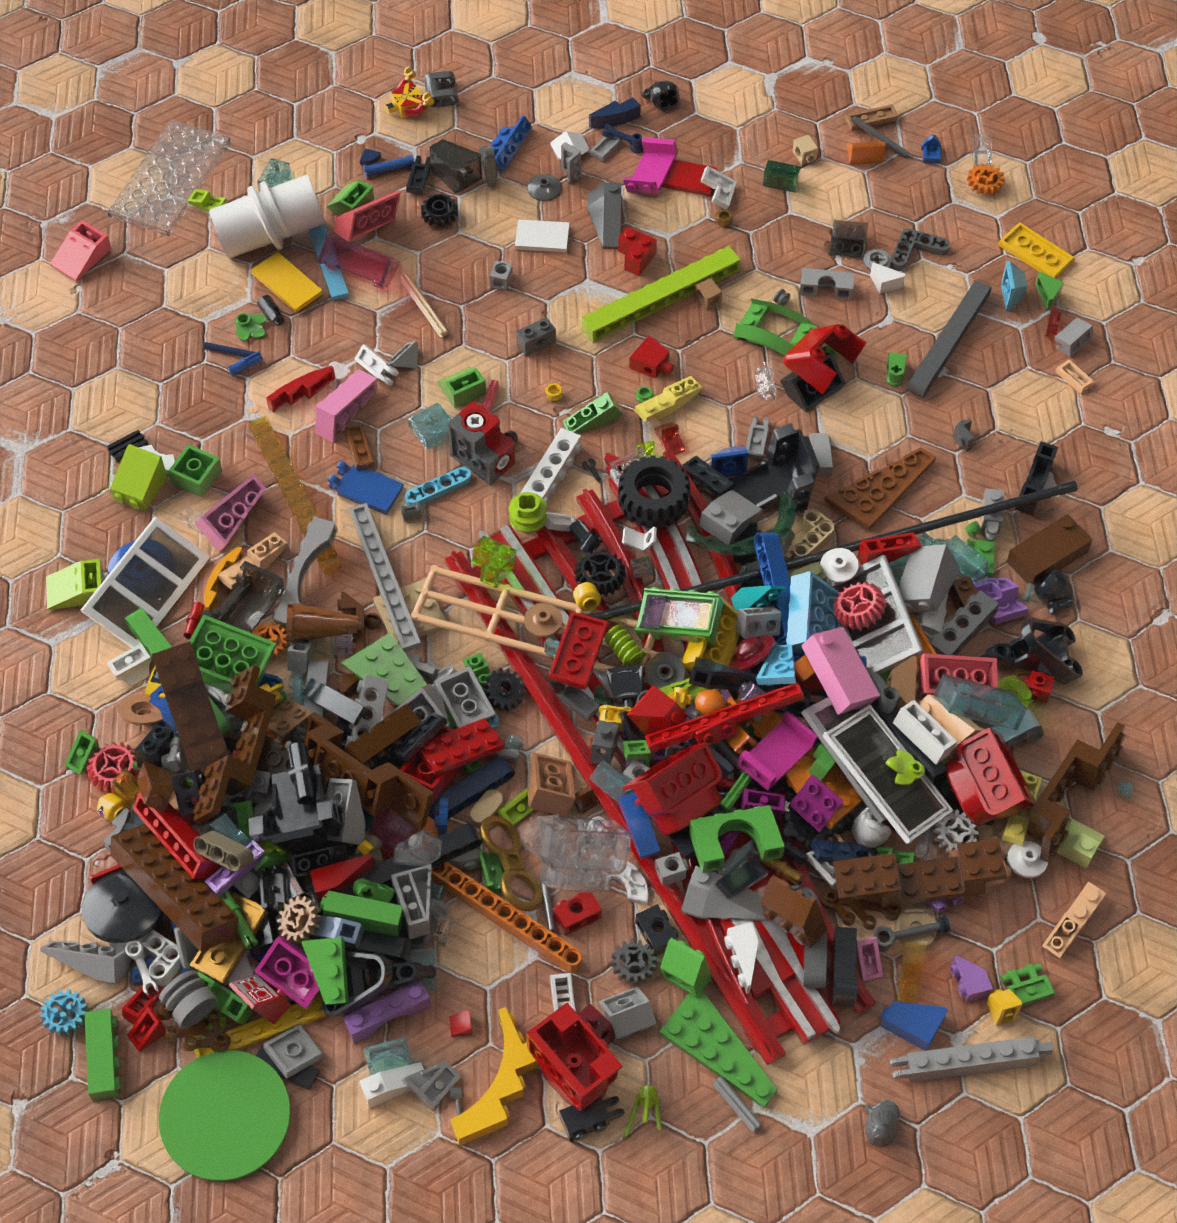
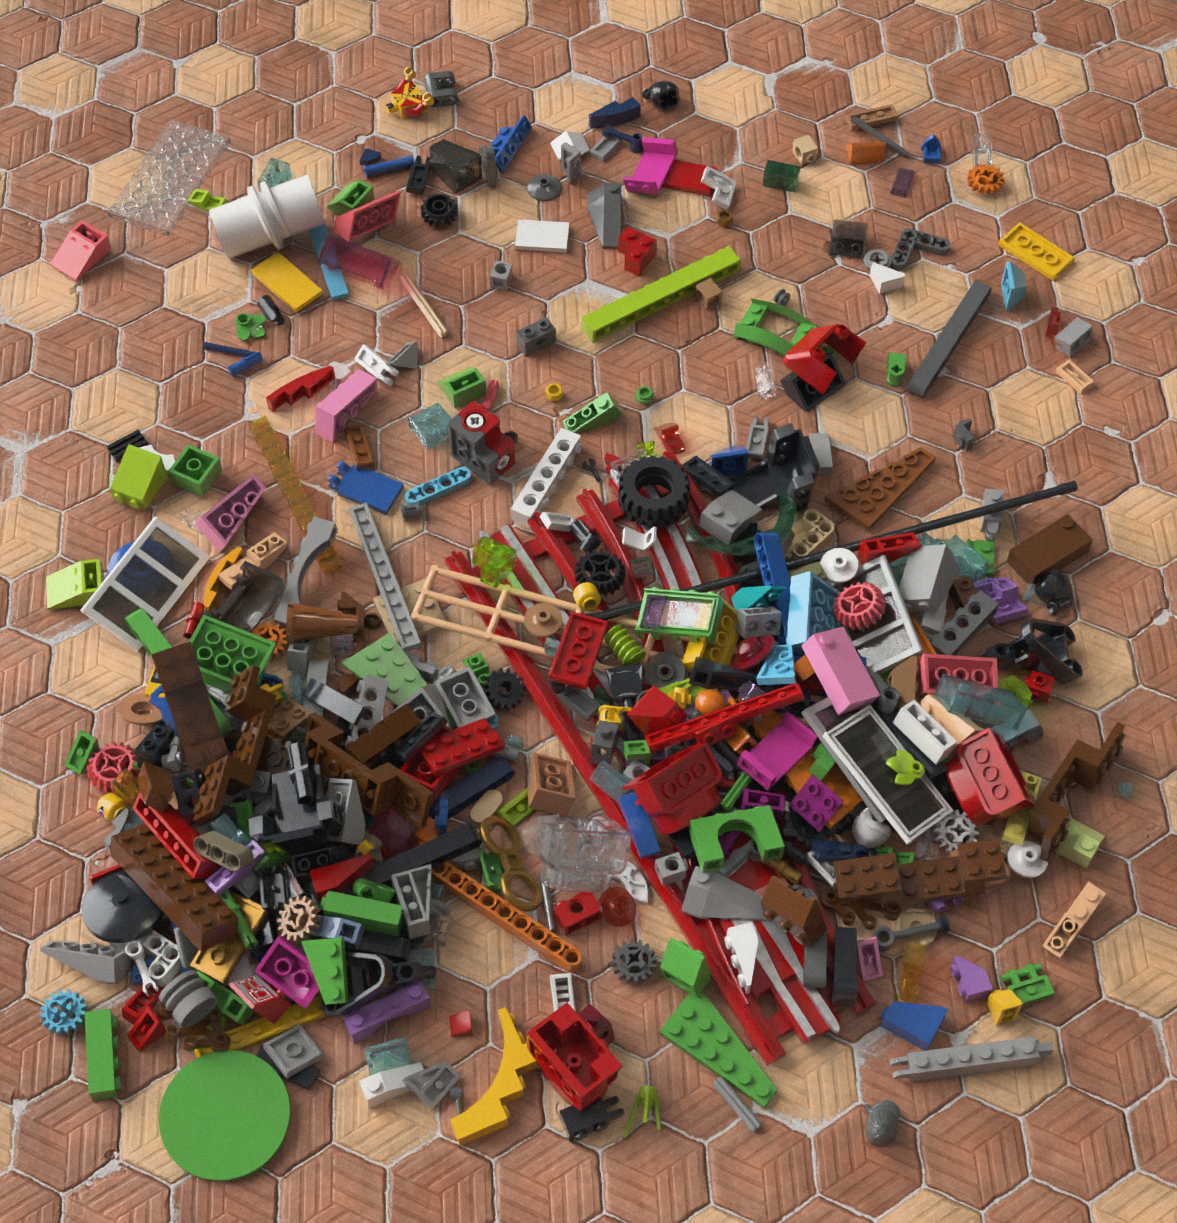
white slope [107,644,151,686] -> none
clear slope [393,830,442,866] -> none
lime piece [509,492,547,534] -> none
reddish brown tile [574,785,598,814] -> none
light grey slope [598,987,656,1039] -> none
red torso [629,335,674,378] -> none
light yellow slope [634,376,702,422] -> none
black brick [635,904,679,957] -> none
black tile [715,858,769,900] -> none
light grey arch [799,268,855,300] -> none
bright green hinge [964,521,981,537] -> none
black arch [1015,441,1058,516] -> none
bright green slope [1035,272,1064,311] -> none
none -> clear red piece [599,886,636,927]
none -> tile [890,168,915,198]

